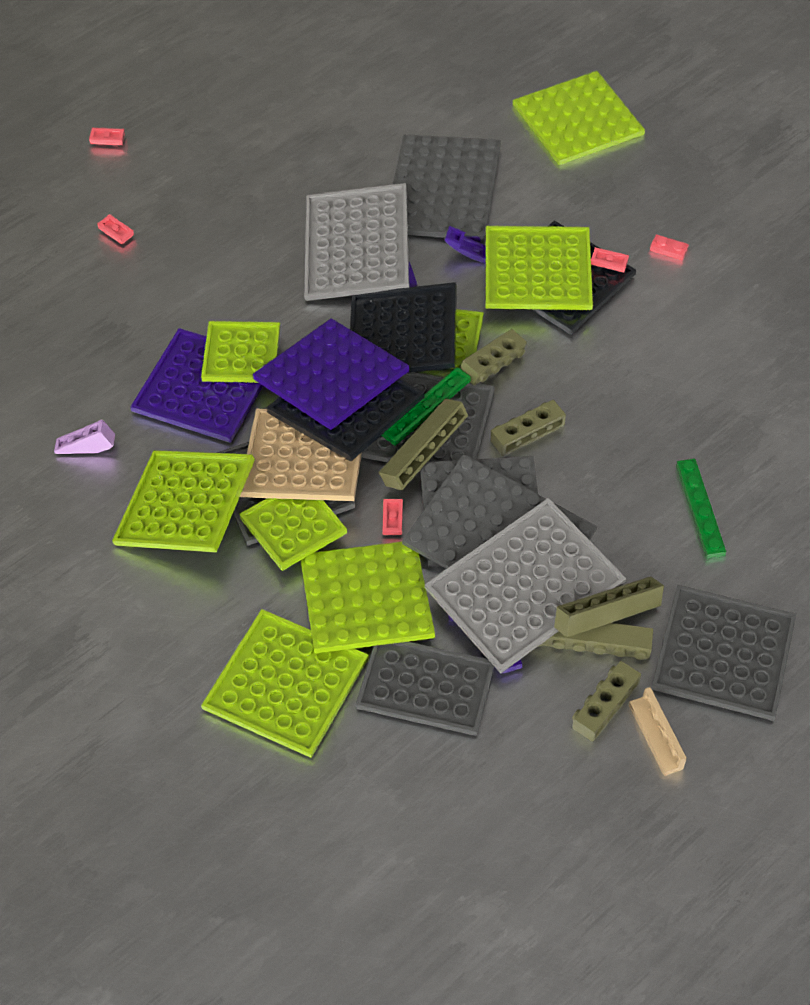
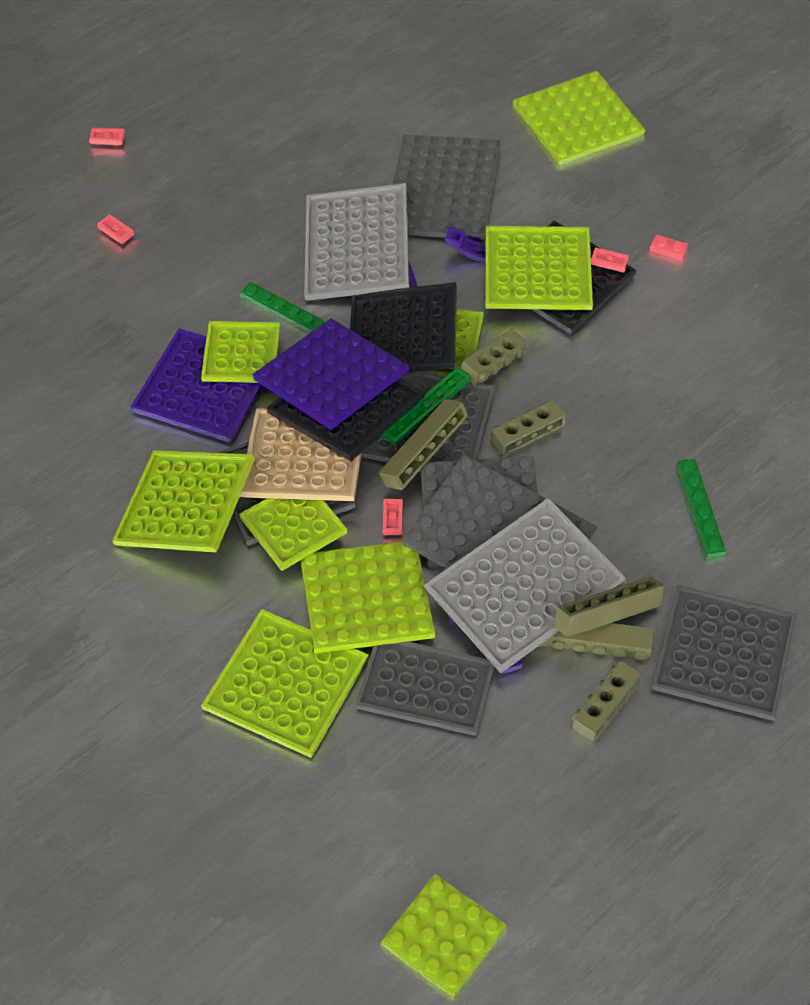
lavender slope [54,419,115,454] -> none
tan fence [629,687,686,776] -> none
none -> green plate [240,282,326,333]
none -> lime plate [381,874,507,999]

